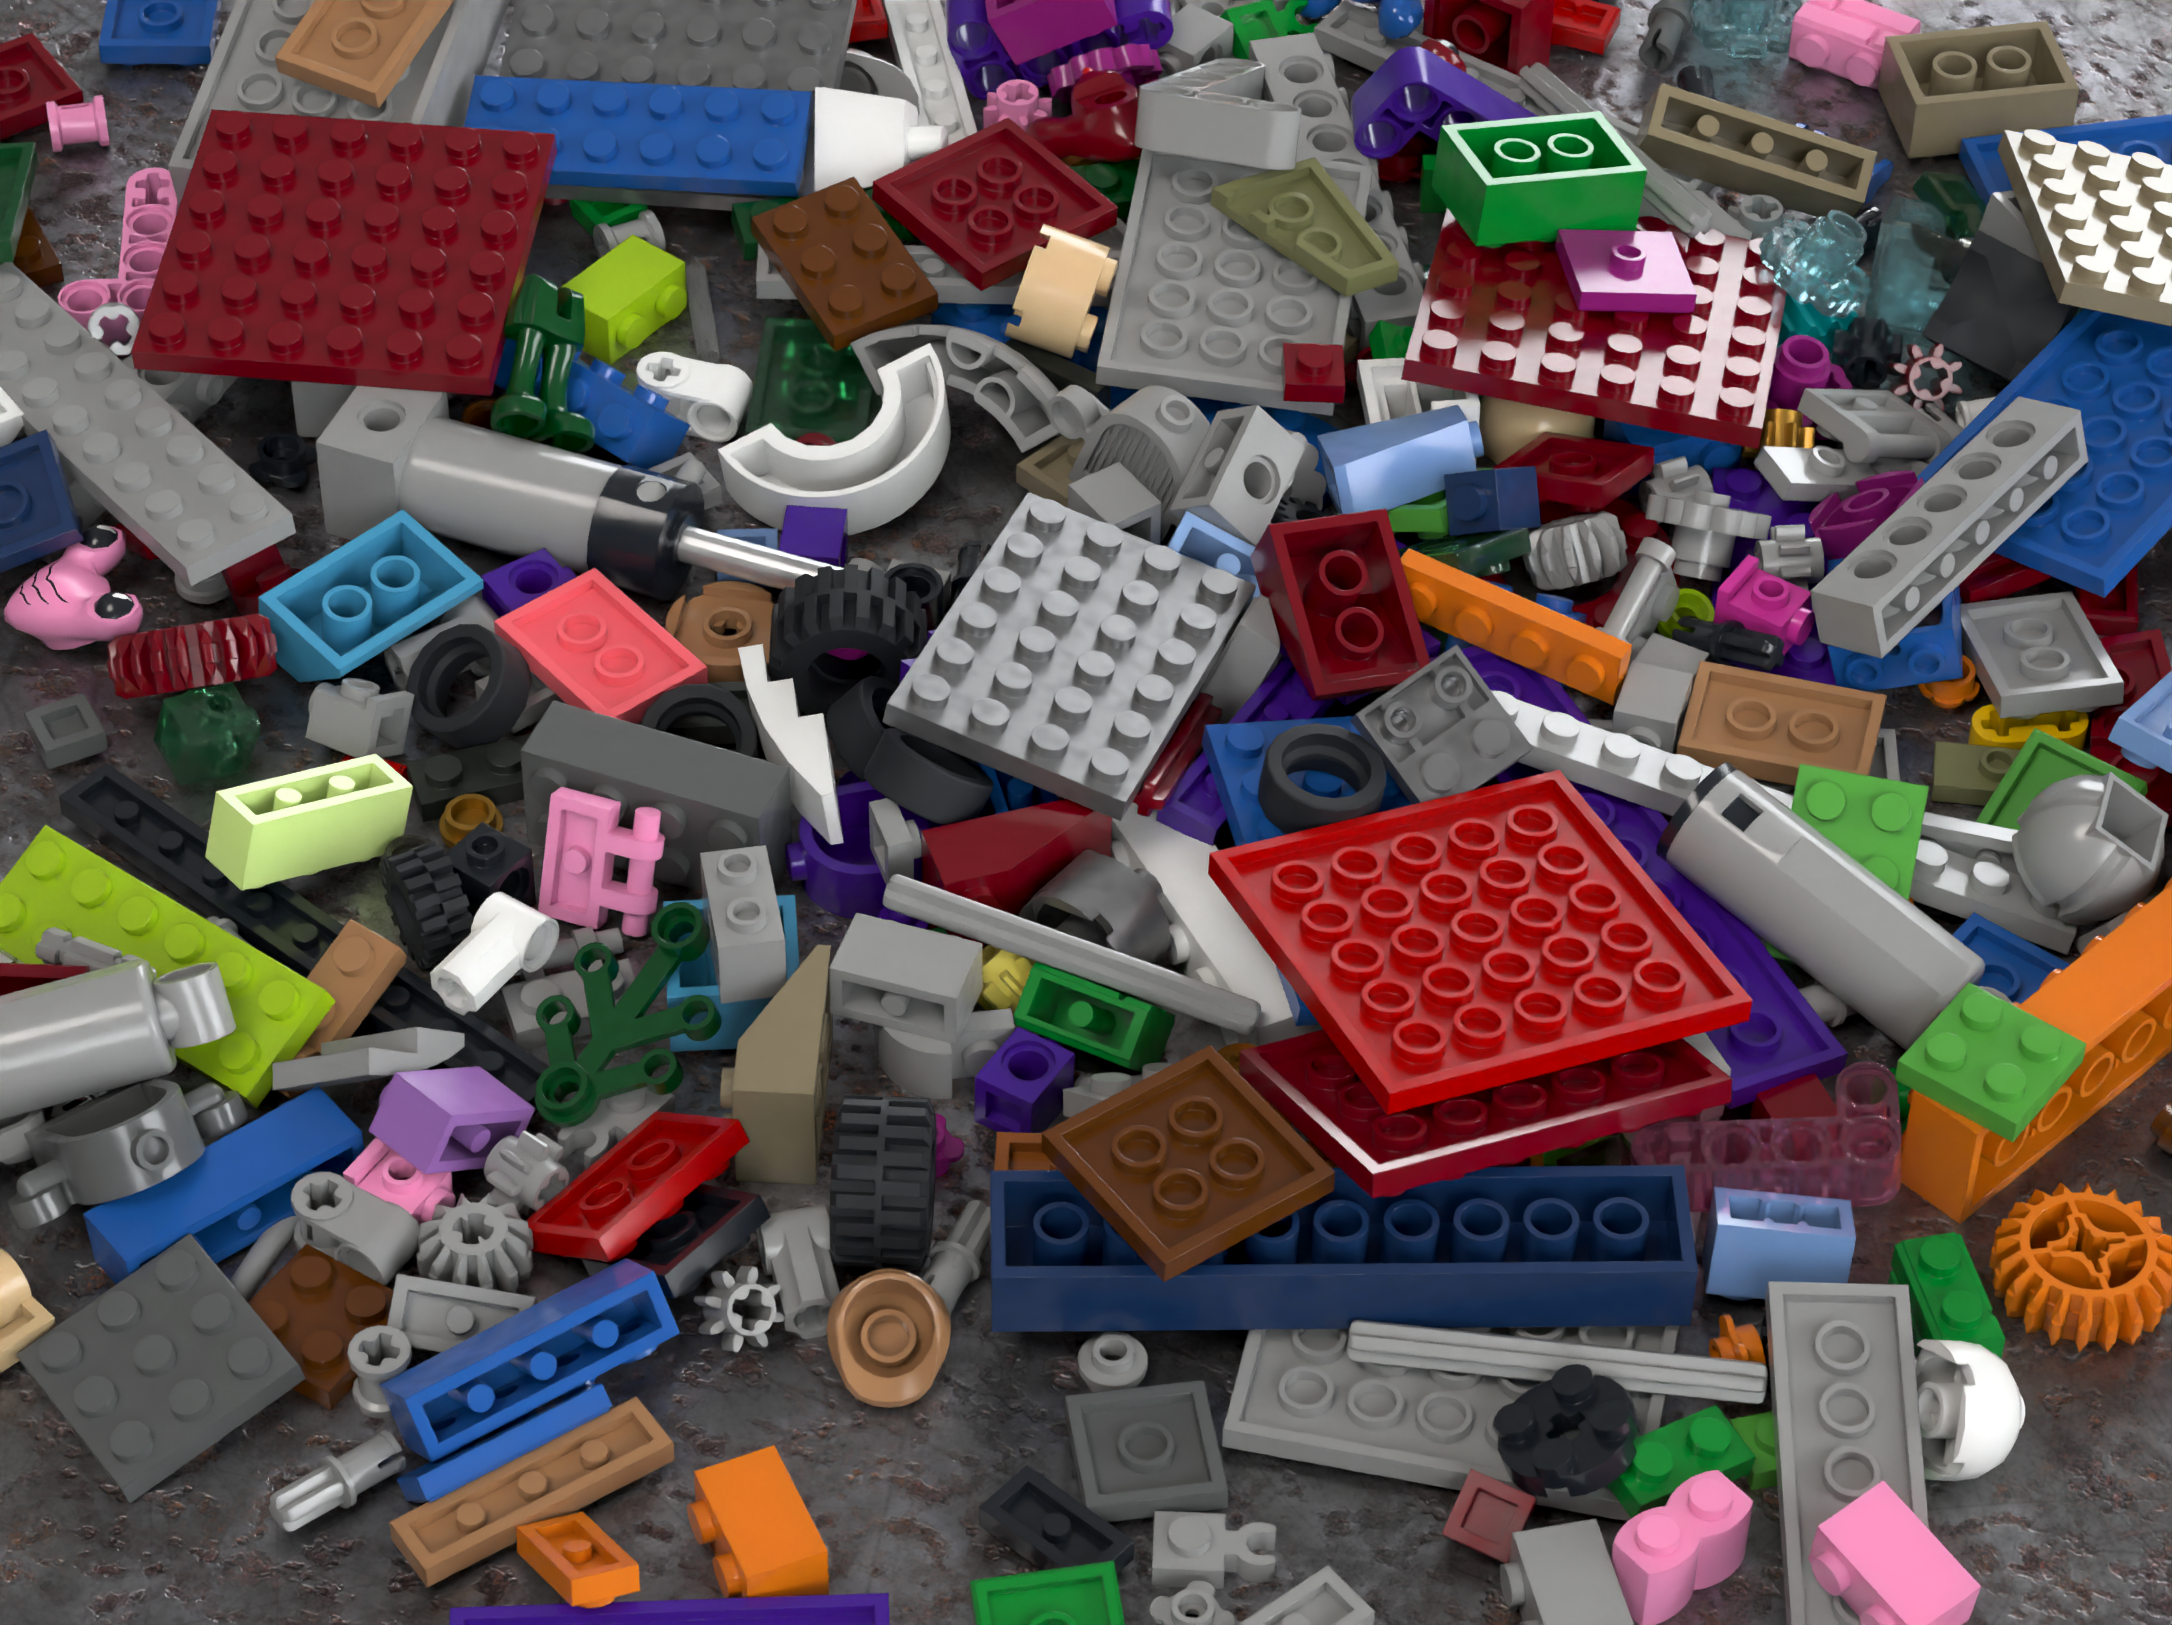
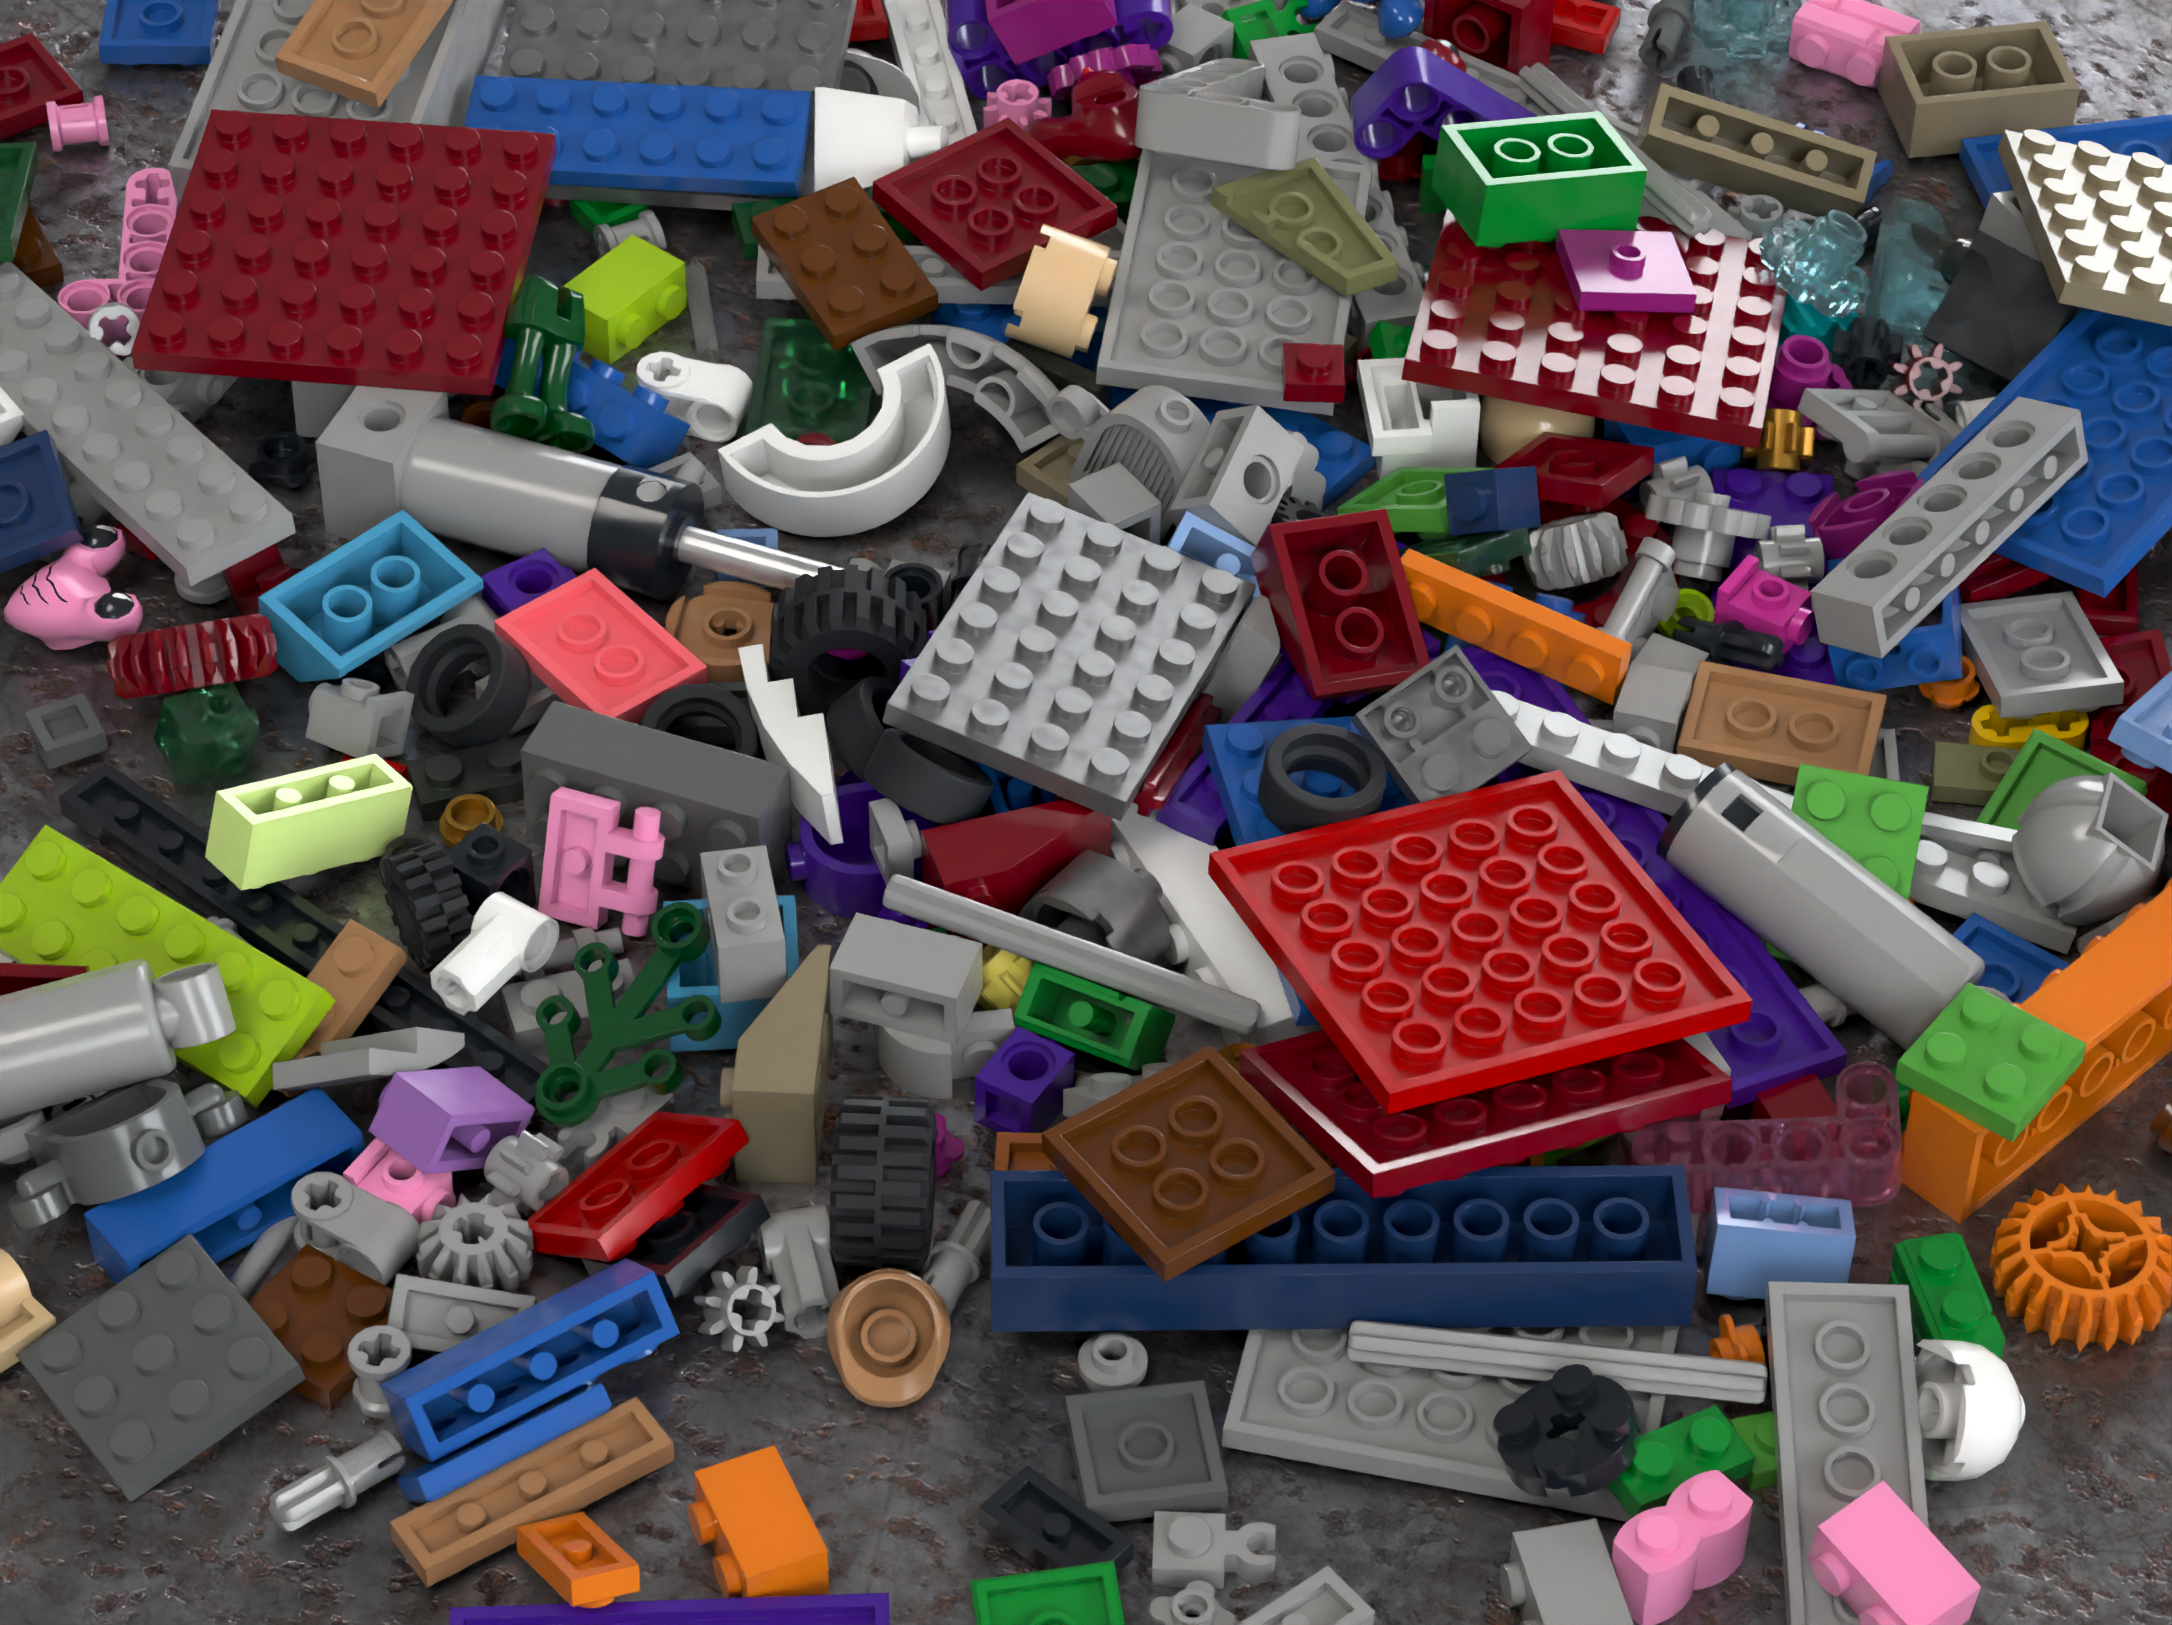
light grey axle [35,927,157,977] -> none
dark purple brick [779,505,848,594] -> none
medium blue slope [1317,405,1484,515] -> none
dark red plate [1442,1469,1537,1564] -> none
light grey plate [1754,446,1876,502] -> none
clear green plate [1912,171,1987,254] -> none

